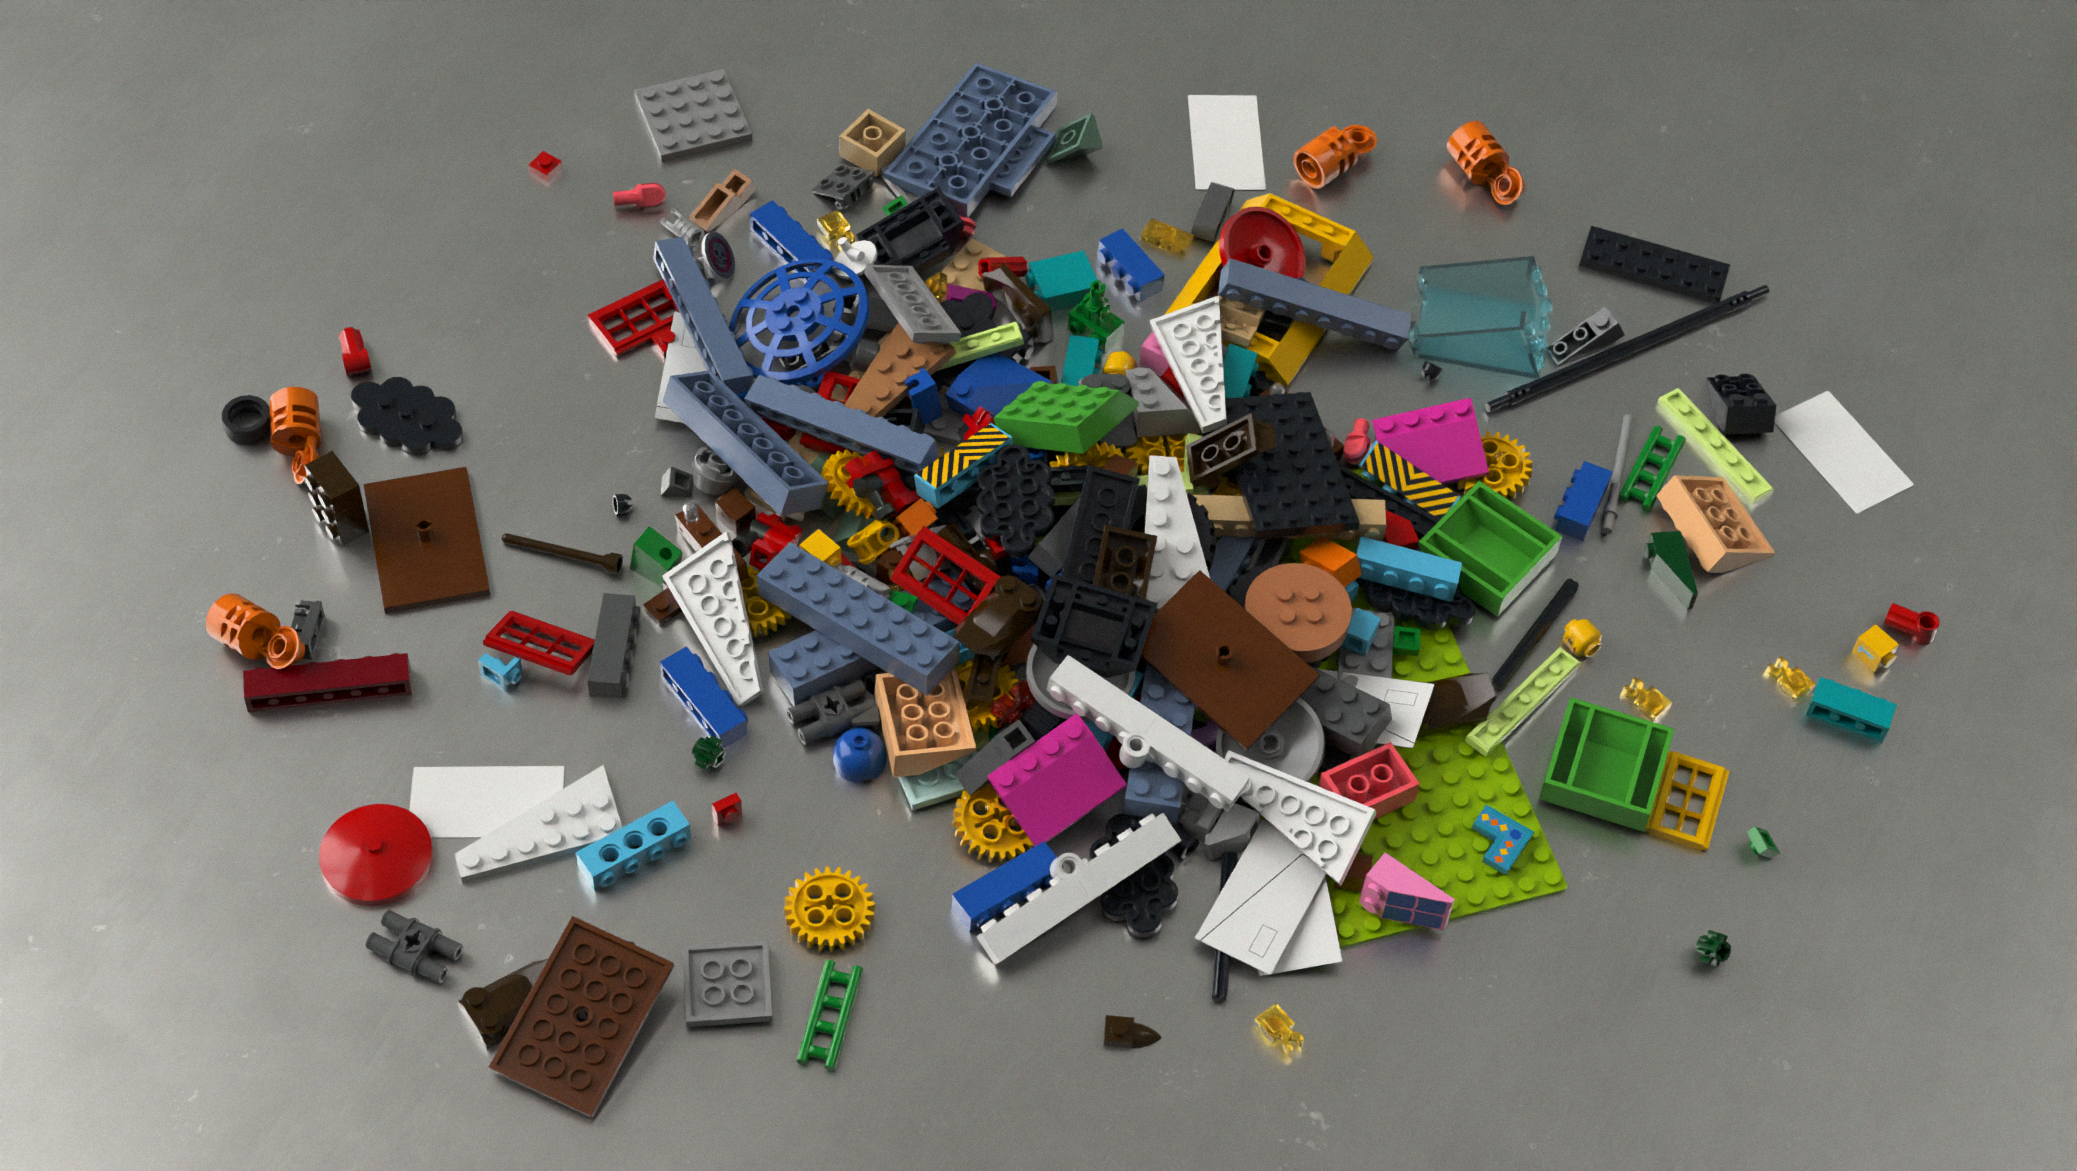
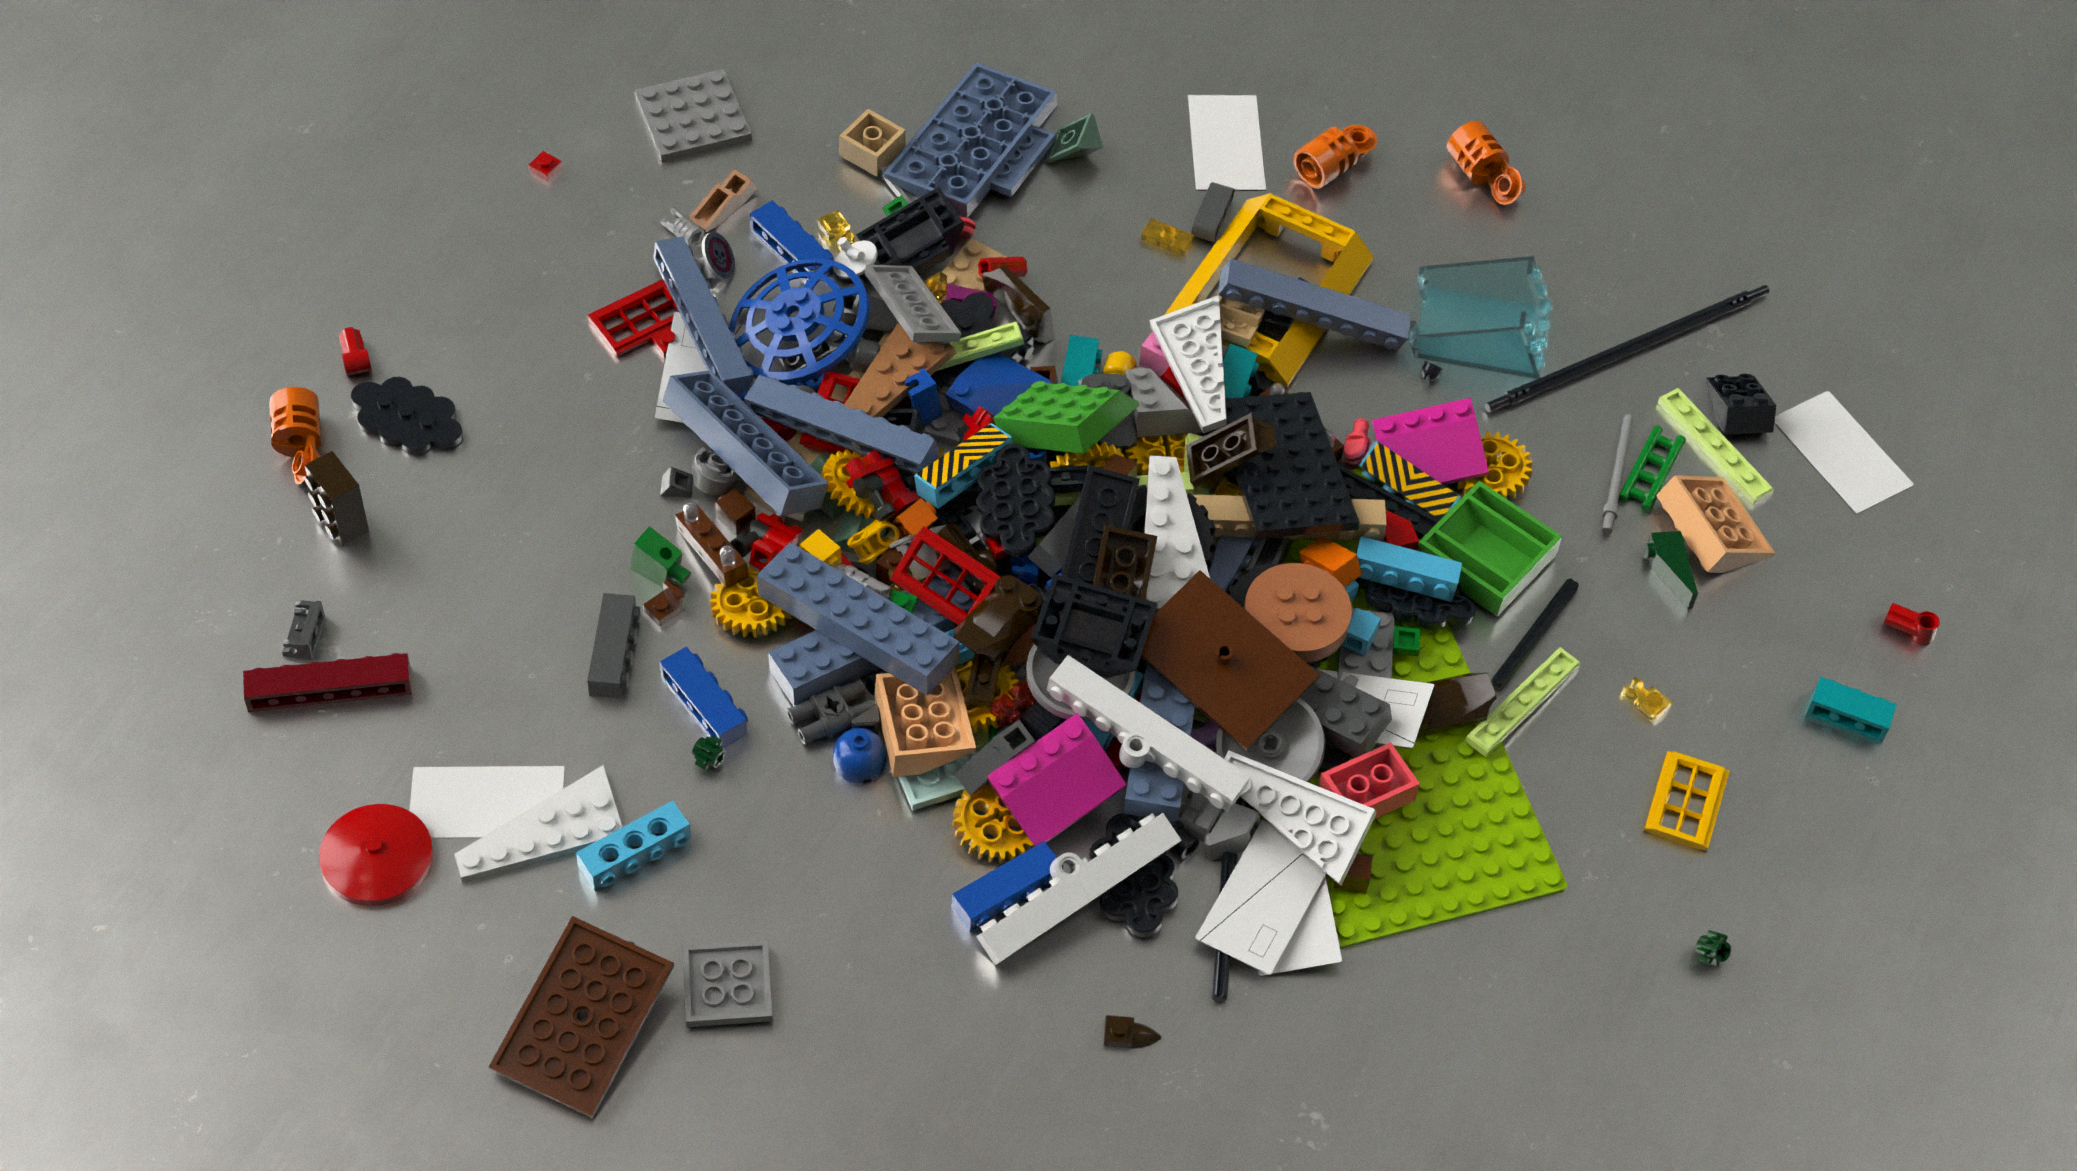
orange cylinder [206,593,305,669] -> none
black tyre [222,395,271,444] -> none
reddish brown piece [363,467,491,613] -> none
dark grey pin [365,910,463,983] -> none
dark brown slope [458,959,548,1050] -> none
medium azure bracket [478,653,523,691] -> none
red piece [483,611,595,676] -> none
dark brown piece [502,533,623,575] -> none
coral arm [612,183,666,208] -> none
black hinge [613,494,633,515] -> none
white wing [662,532,763,707] -> none
red plate [712,792,742,826] -> none
yellow gear [784,866,875,952] -> none
green bar [796,960,863,1071] -> none
dark grey hinge [811,164,875,210] -> none
teal brick [1025,250,1097,312] -> none
green brick [1067,280,1125,354] -> none
blue brick [1097,228,1165,302] -> none
red dish [1219,206,1306,279] -> none
clear yellow plate [1254,1003,1304,1055] -> none
bright pink slope [1359,853,1455,930] -> none
dark azure tile [1472,805,1534,875] -> none
bright green slope [1539,697,1675,832] -> none
dark grey slope [1545,306,1625,367] -> none
blue brick [1554,461,1613,541] -> none
yellow head [1563,619,1602,658] -> none
black plate [1579,226,1730,304] -> none
green plate [1747,826,1780,859] -> none
clear yellow plate [1766,656,1815,703] -> none
yellow brick [1852,624,1899,672] -> none

